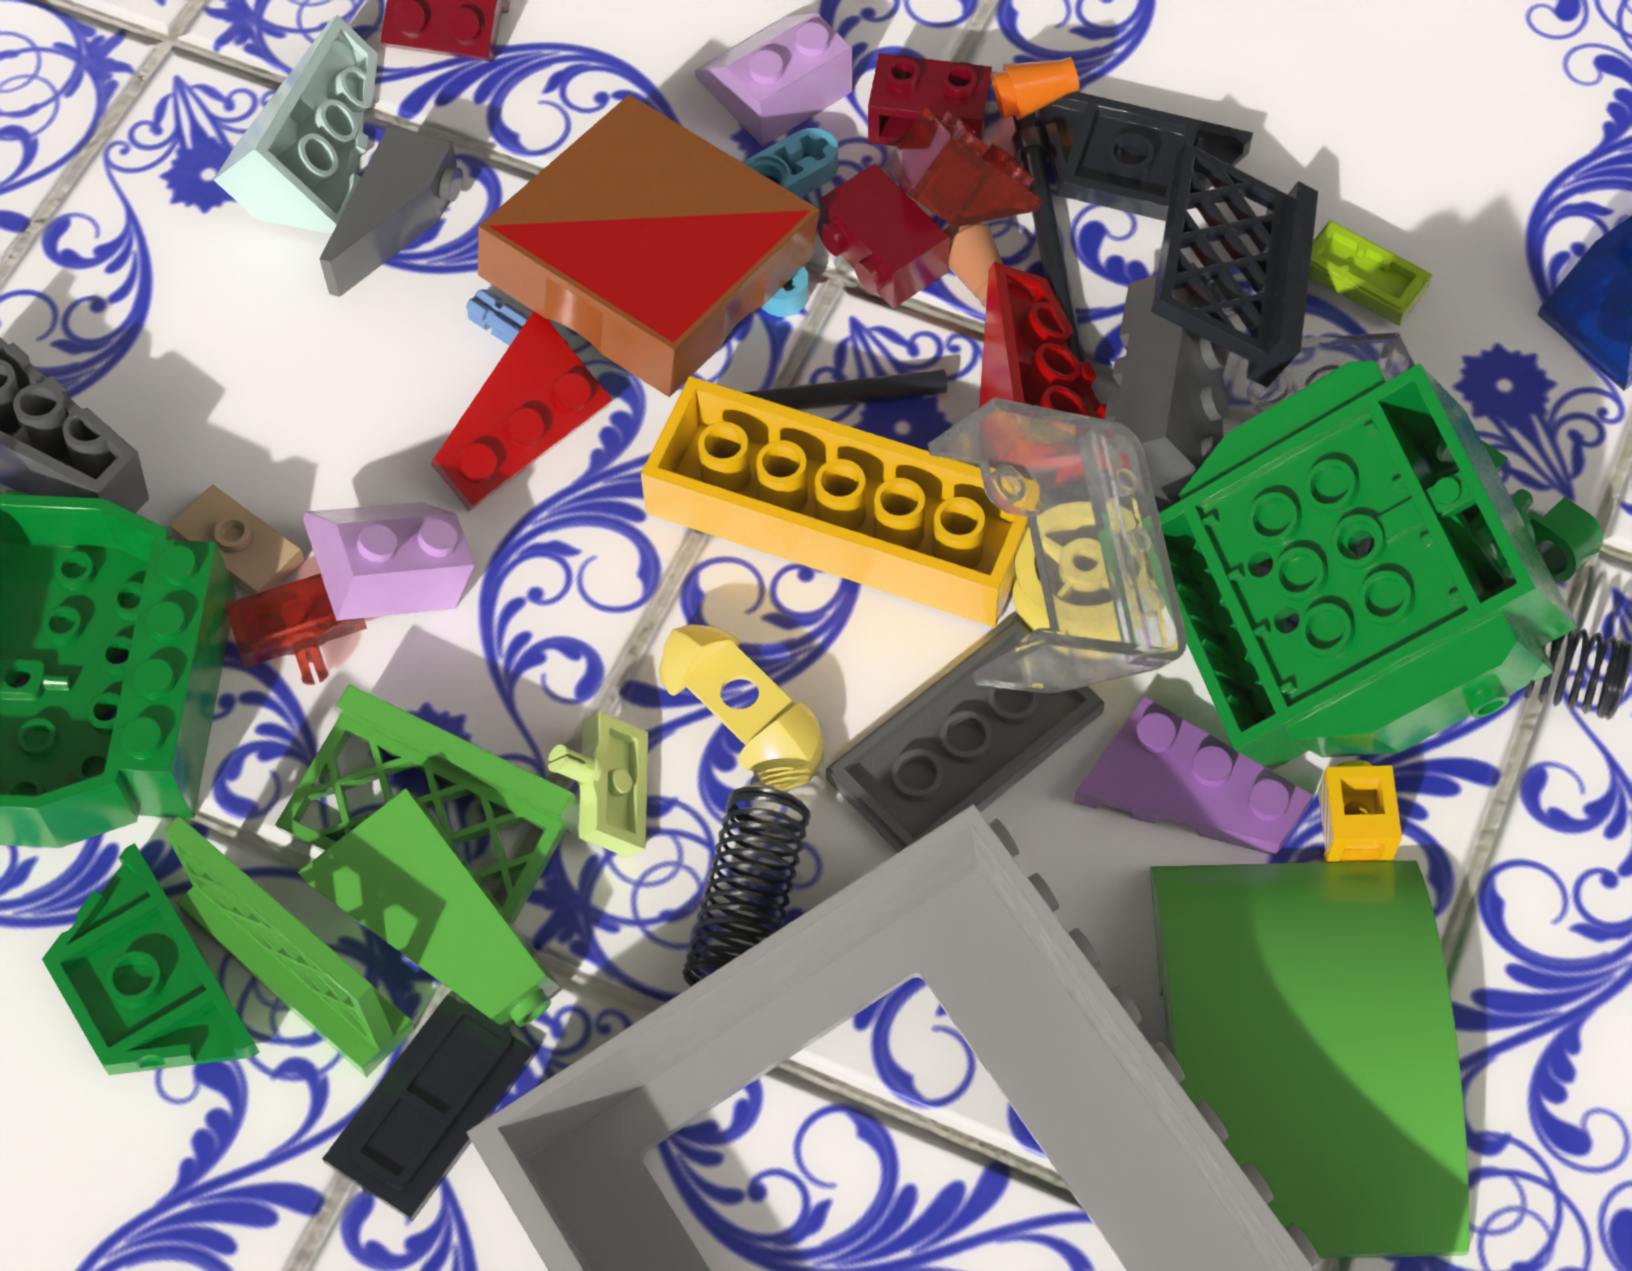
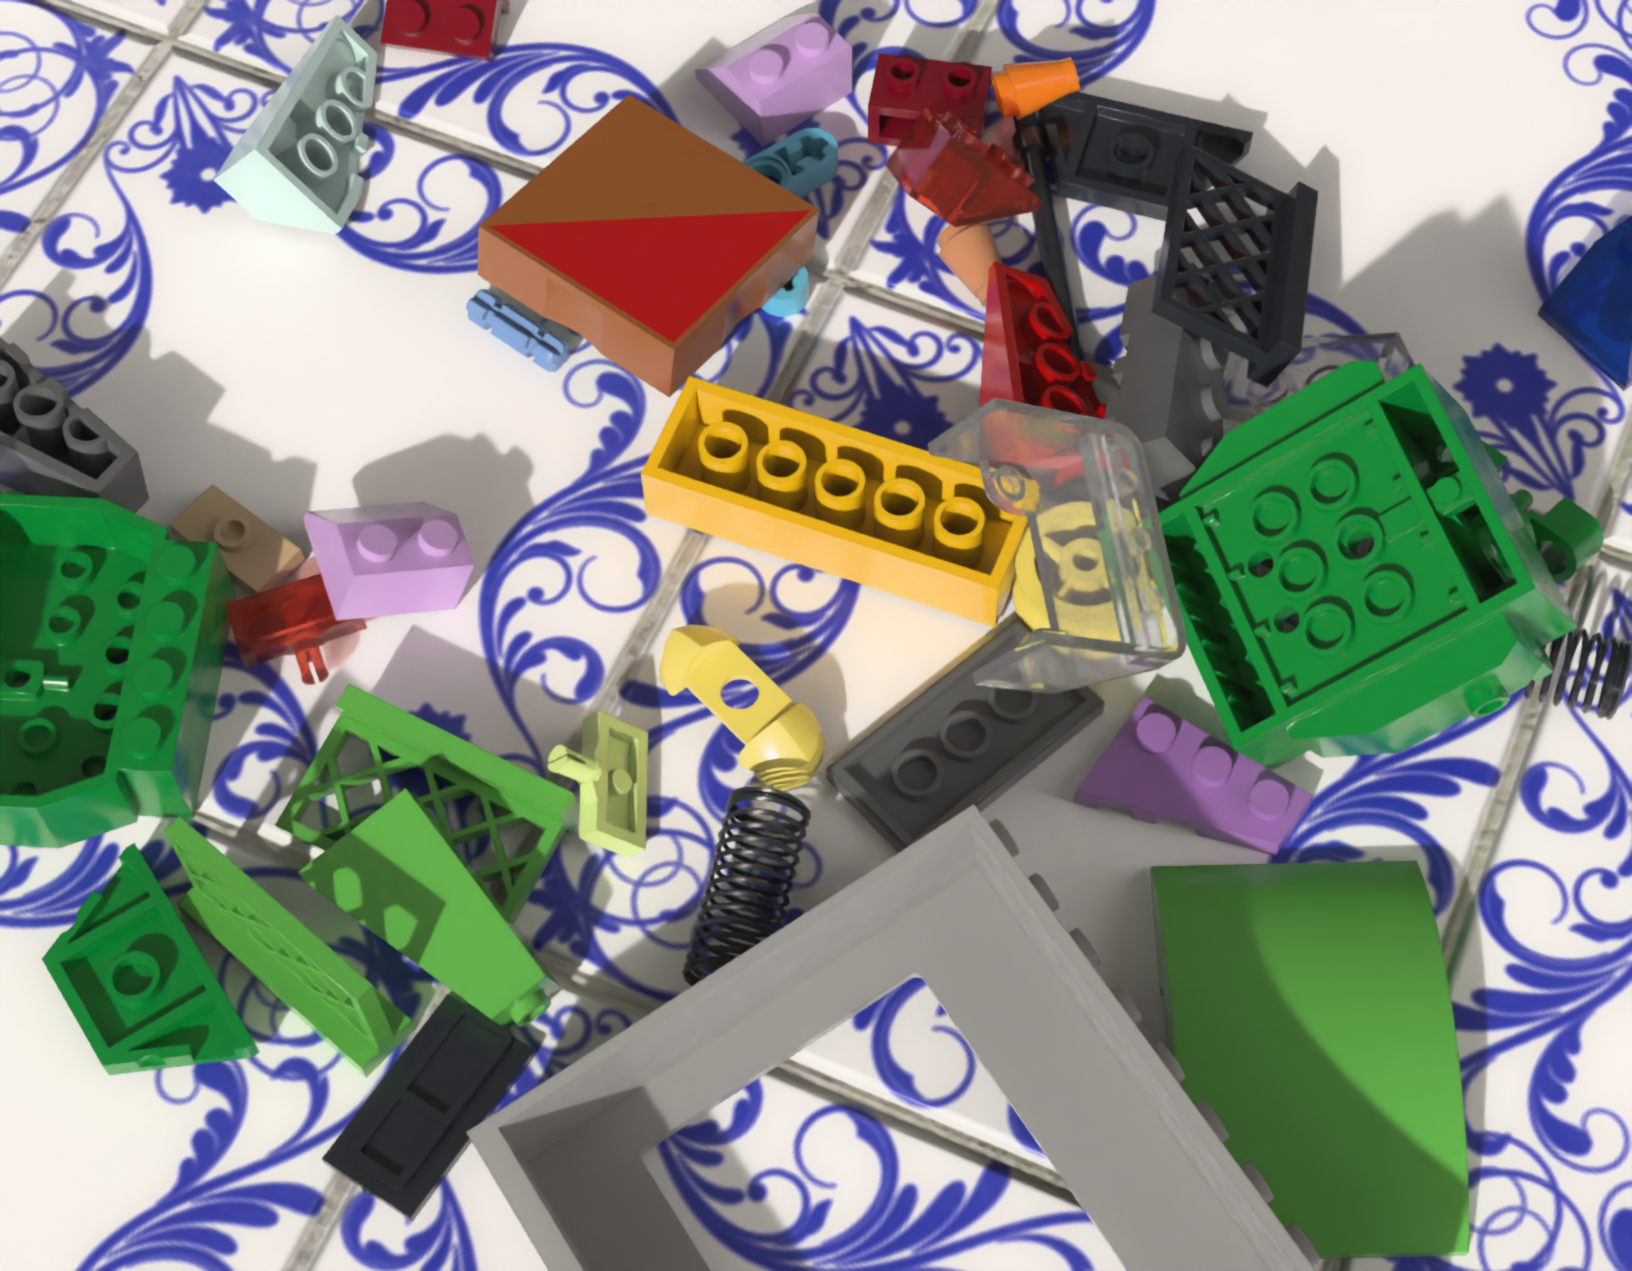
dark grey slope [319,125,463,297] -> none
red wing [431,311,613,512] -> none
black bar [742,369,947,410] -> none
dark red brick [818,163,950,309] -> none
lime plate [1309,220,1433,326] -> none
yellow brick [1318,760,1402,862] -> none

